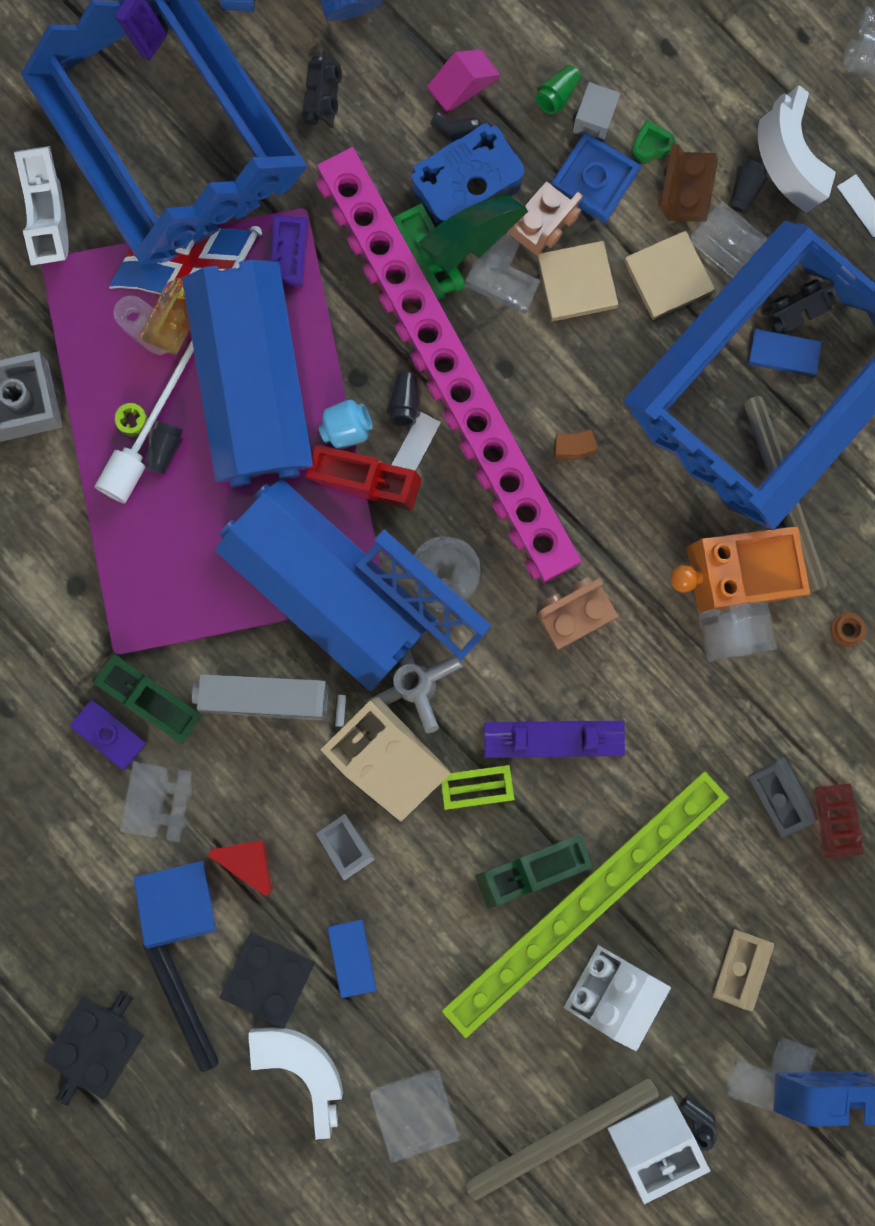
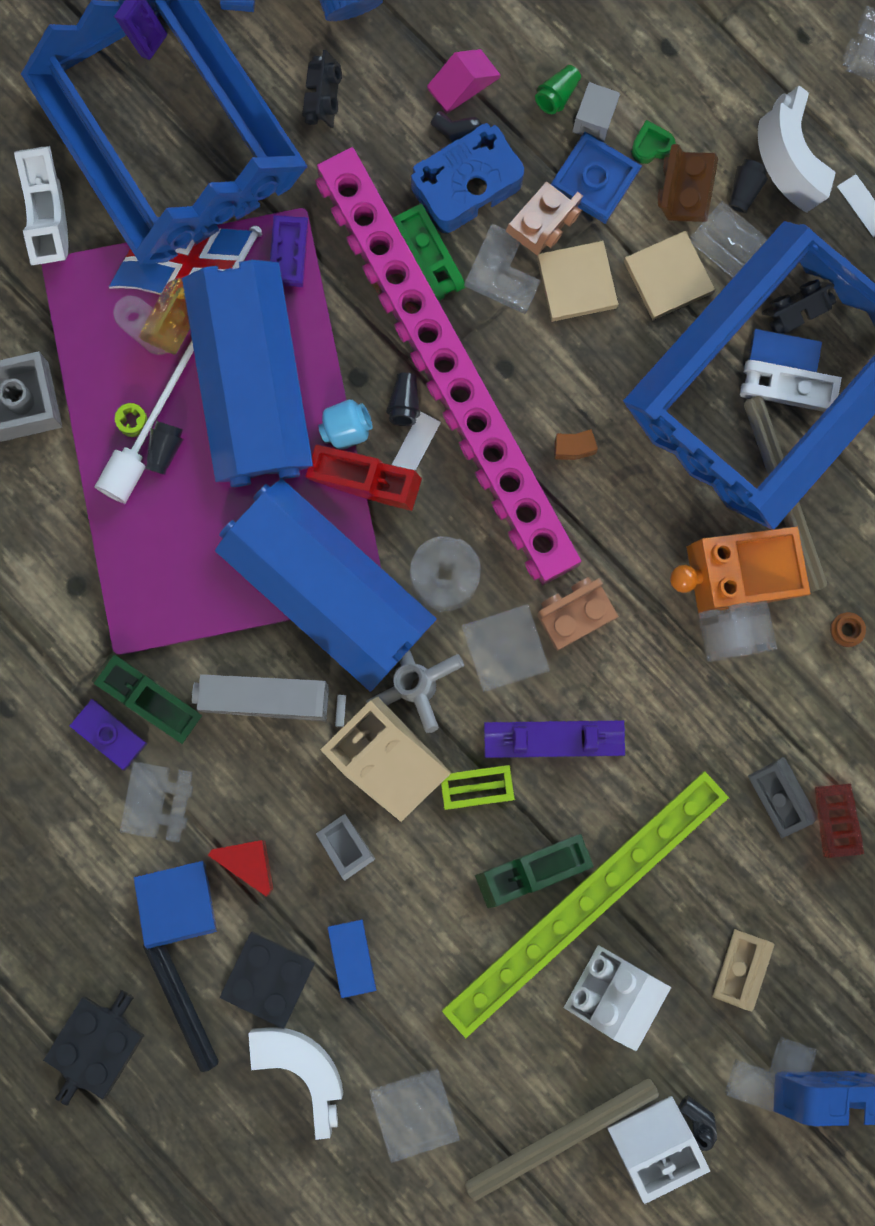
blue fence [356,529,492,661] -> none
dark green slope [418,194,529,274] -> none
none -> clear plate [462,604,550,693]
none -> white plate [740,360,842,412]

